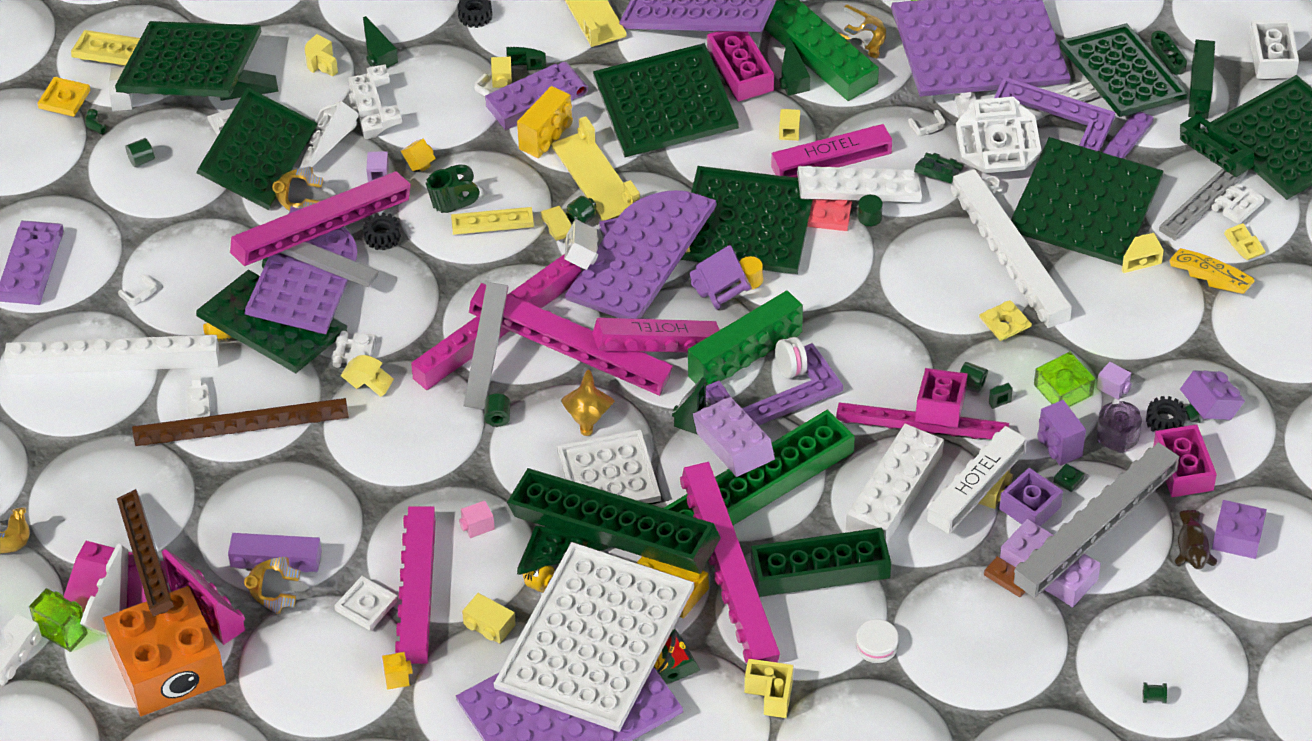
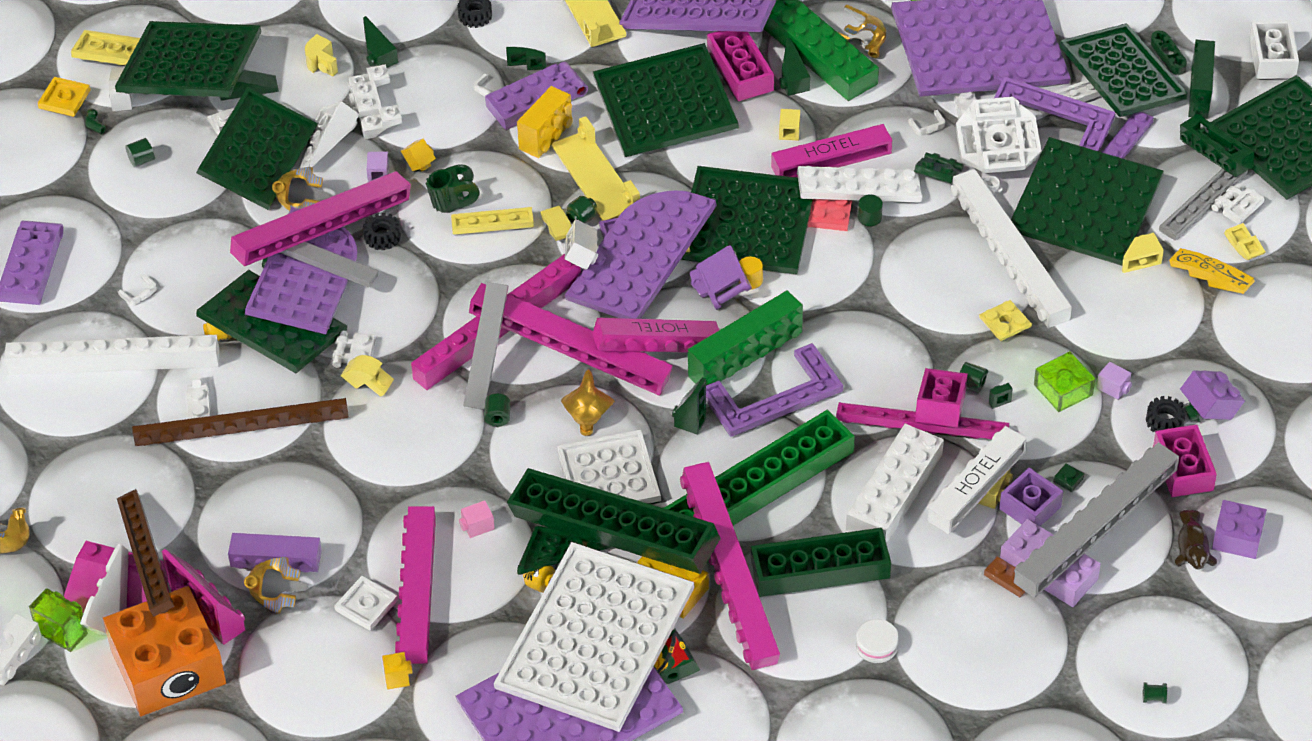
light yellow brick [462,593,516,644] -> none
light yellow brick [491,57,512,88] -> none
lavender brick [693,397,775,477] -> none
light yellow brick [744,659,794,718] -> none
white head [775,337,807,378] -> none
medium lavender brick [1037,400,1086,466] -> none
clear purple brick [1097,401,1142,453] -> none

